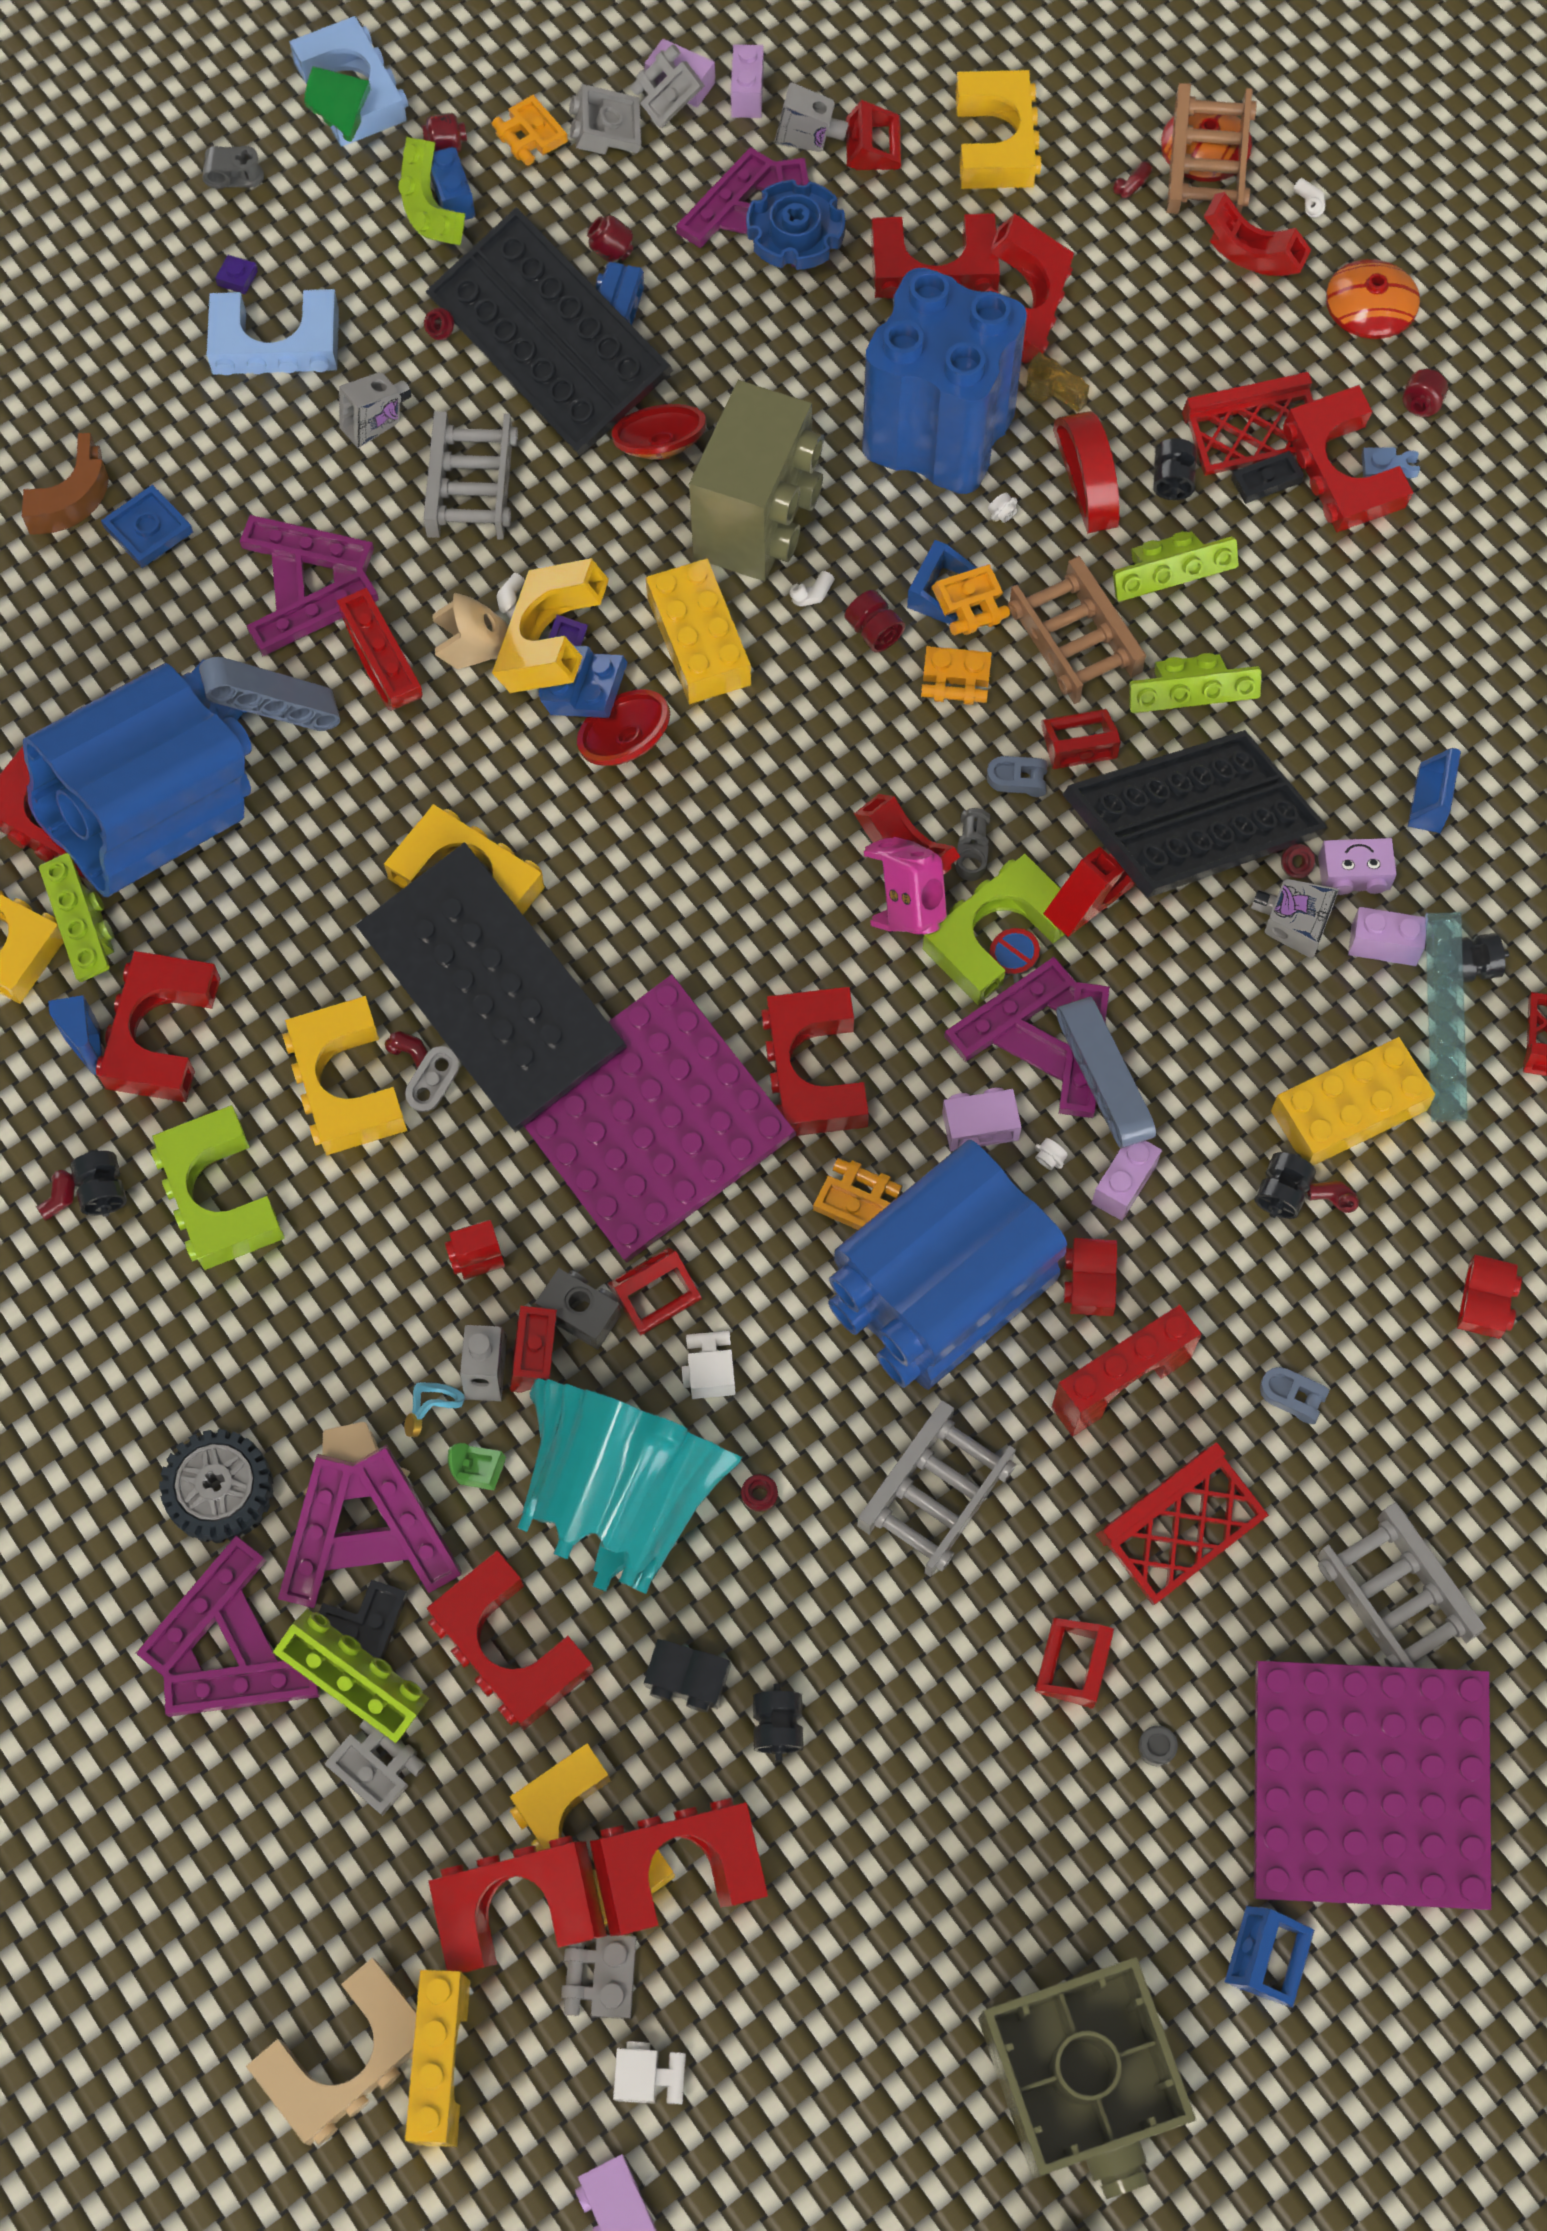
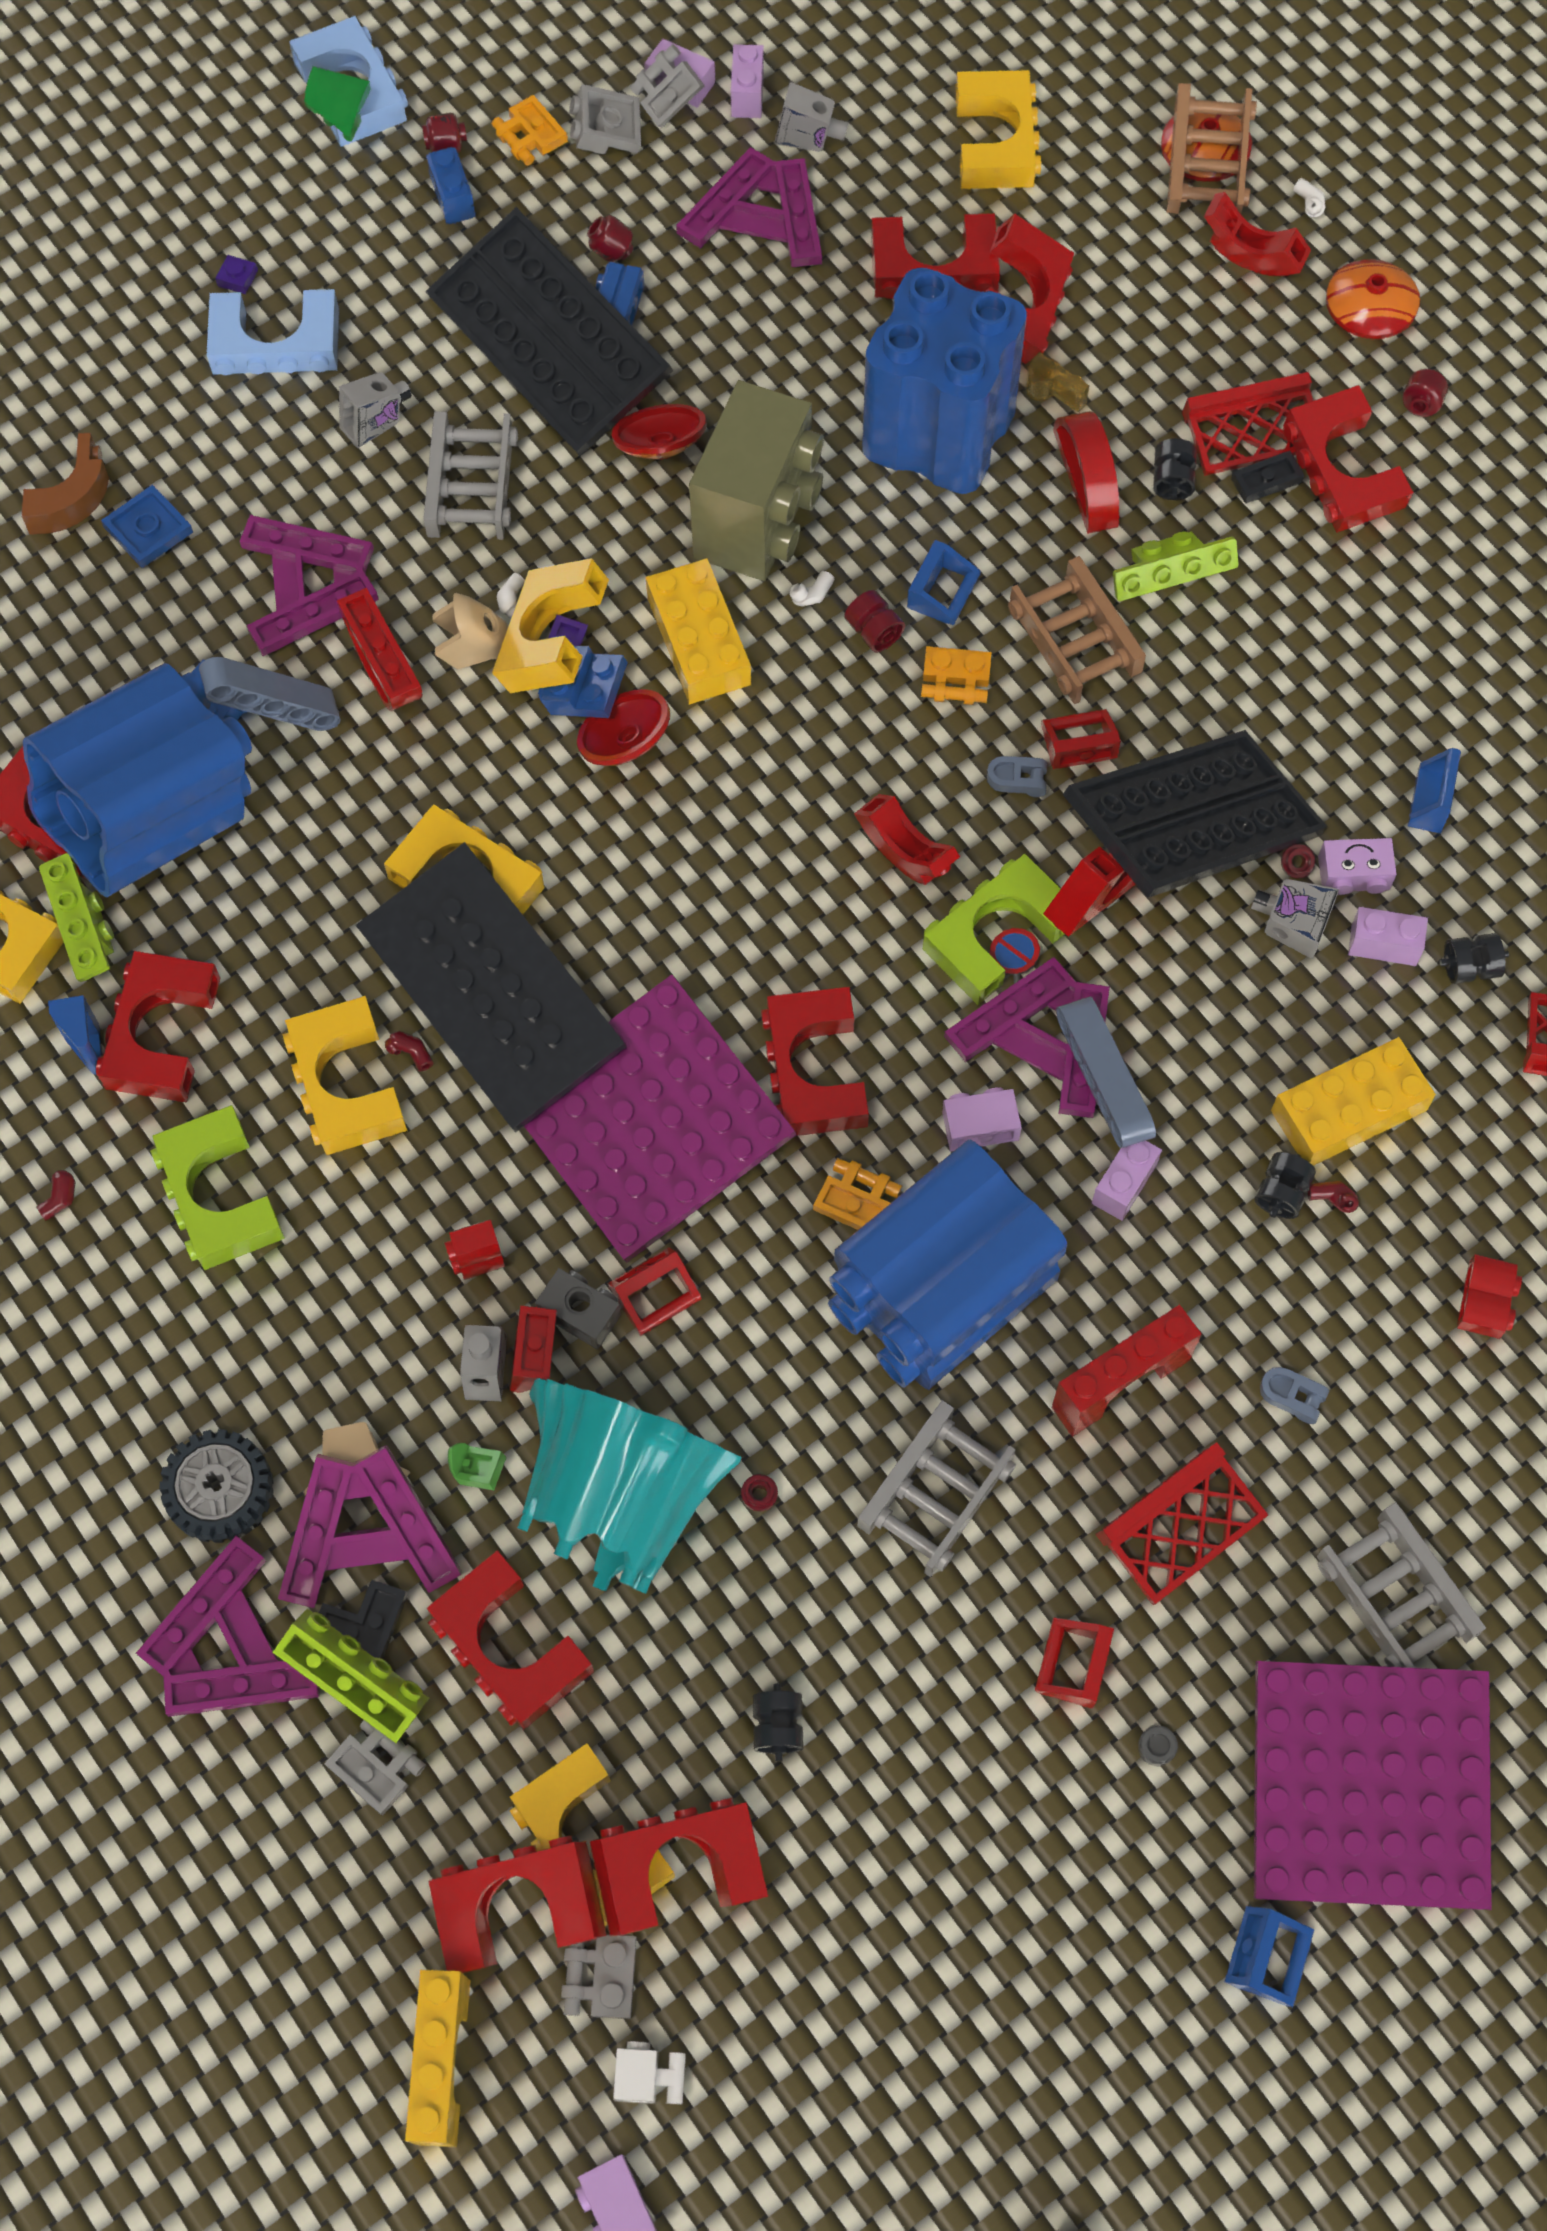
black wheel [70,1150,127,1217] -> none
dark grey piece [203,146,264,189] -> none
tan arch [246,1958,416,2145] -> none
lime plate [398,137,465,245] -> none
medium azure piece [404,1382,465,1437] -> none
light grey plate [405,1046,459,1112] -> none
dark red plate [424,308,454,340] -> none
black brick [644,1639,731,1712] -> none
white brick [682,1331,735,1399] -> none
blue piece [746,180,845,270] -> none
red tile [846,100,901,170] -> none
dark pink piece [864,837,947,934] -> none
light orange plate [931,564,1010,635] -> none
dark grey connector [956,808,991,881] -> none
olive brick [978,1957,1196,2199] -> none
white plate [988,493,1018,523] -> none
white plate [1035,1138,1068,1170] -> none
red brick [1063,1238,1117,1316] -> none
dark red arm [1113,162,1152,198] -> none
lime bracket [1129,653,1261,713] -> none
medium blue plate [1362,447,1420,478] -> none
clear light blue plate [1425,912,1468,1122] -> none

